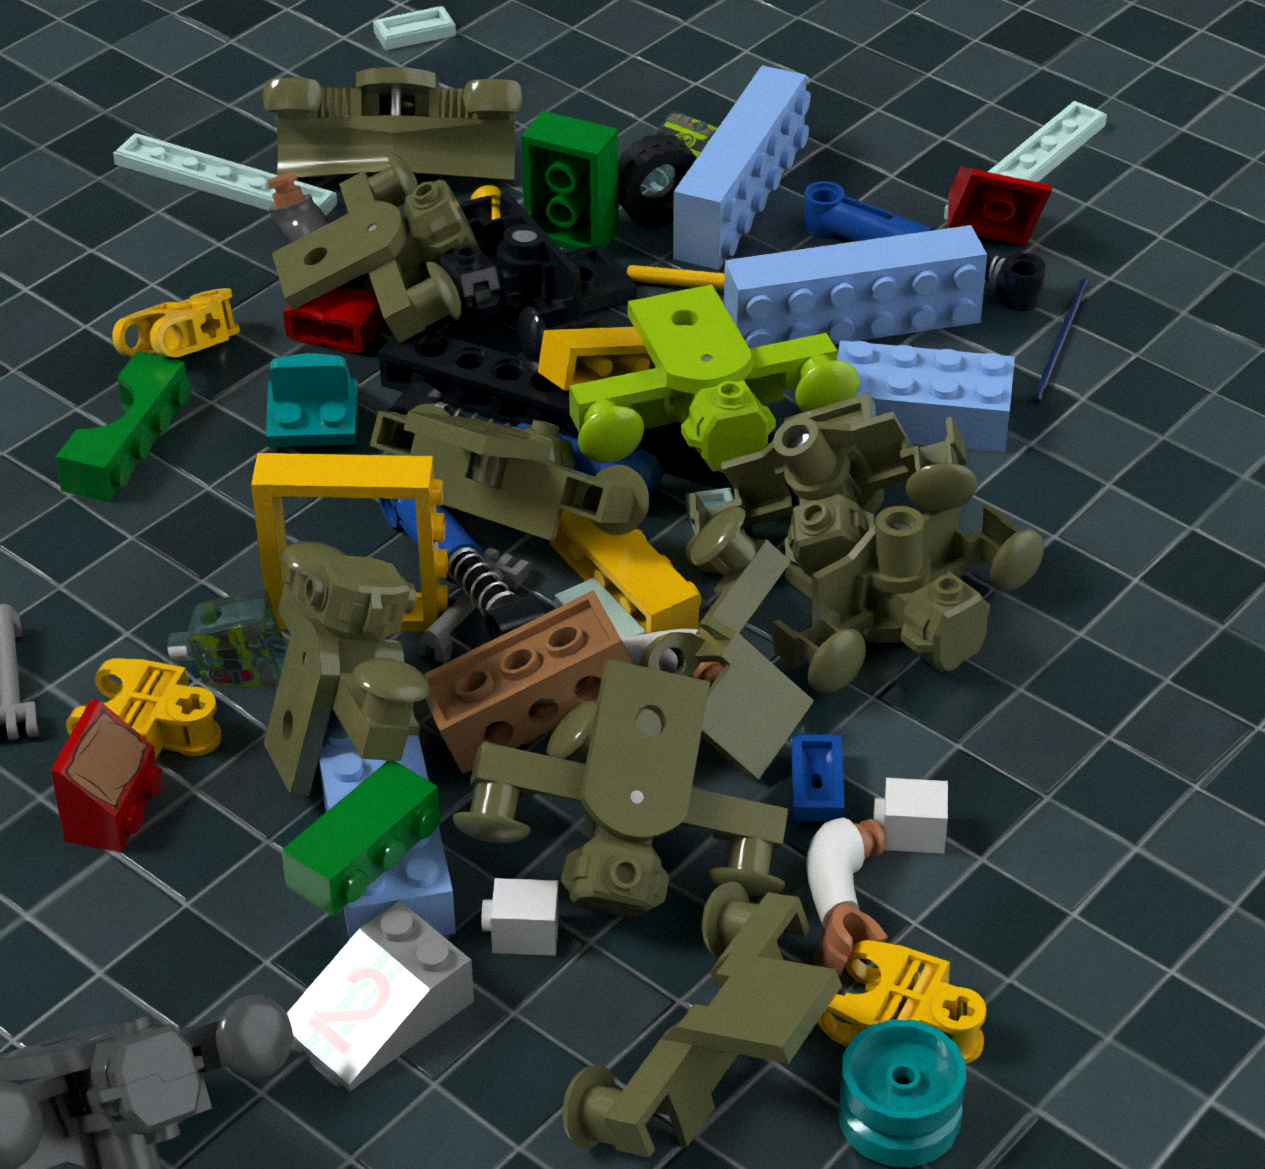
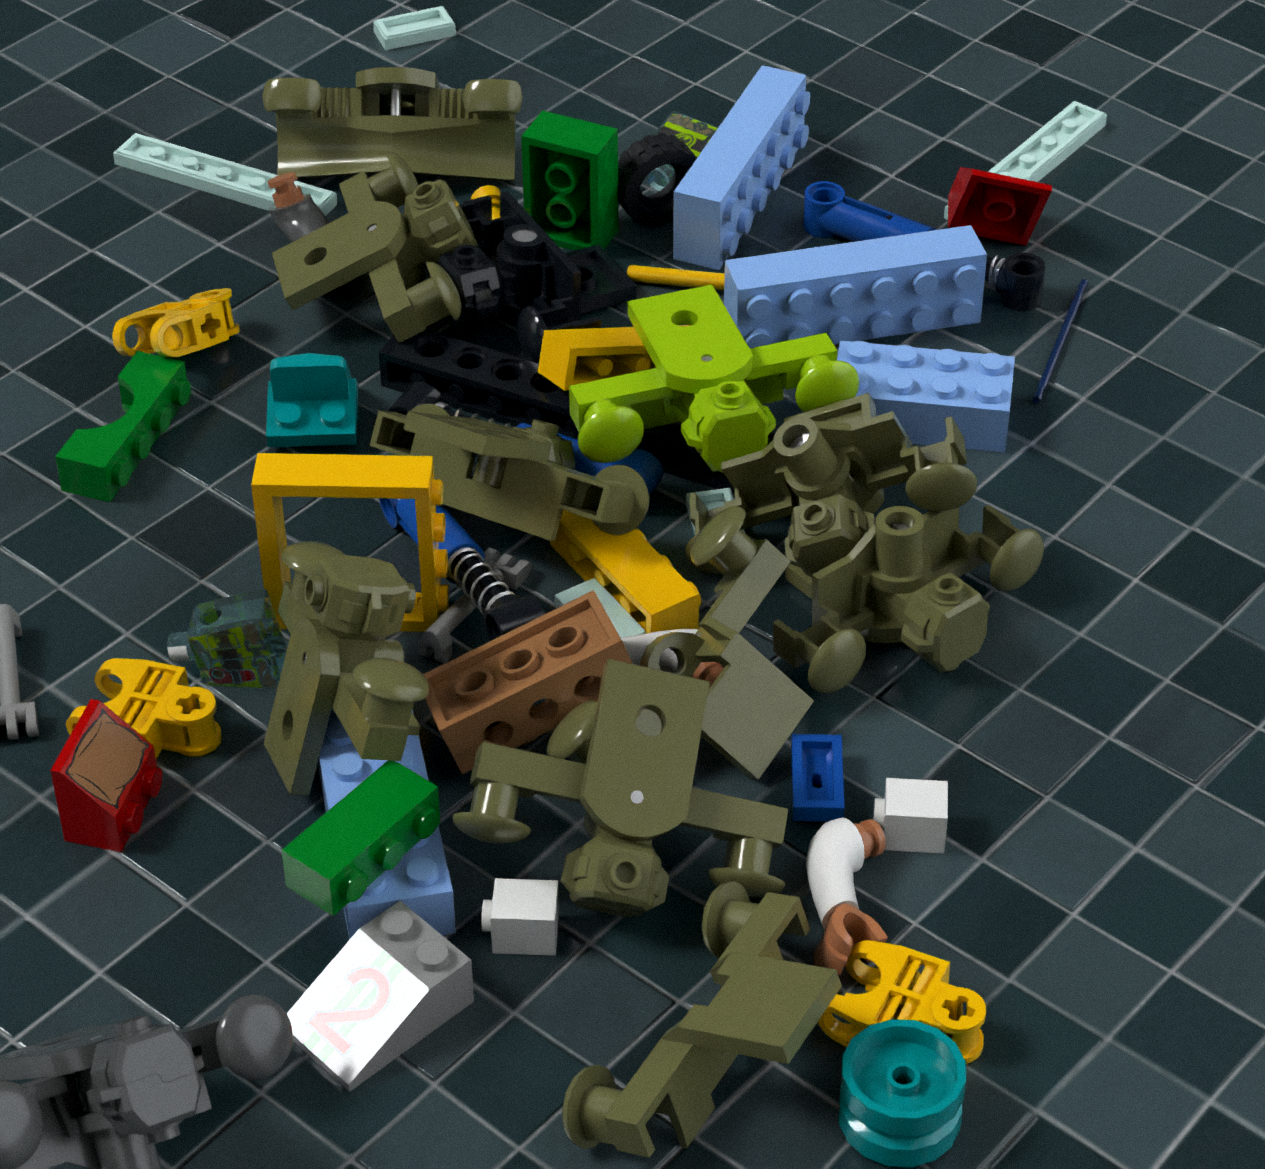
red brick [283,288,384,353] -> none

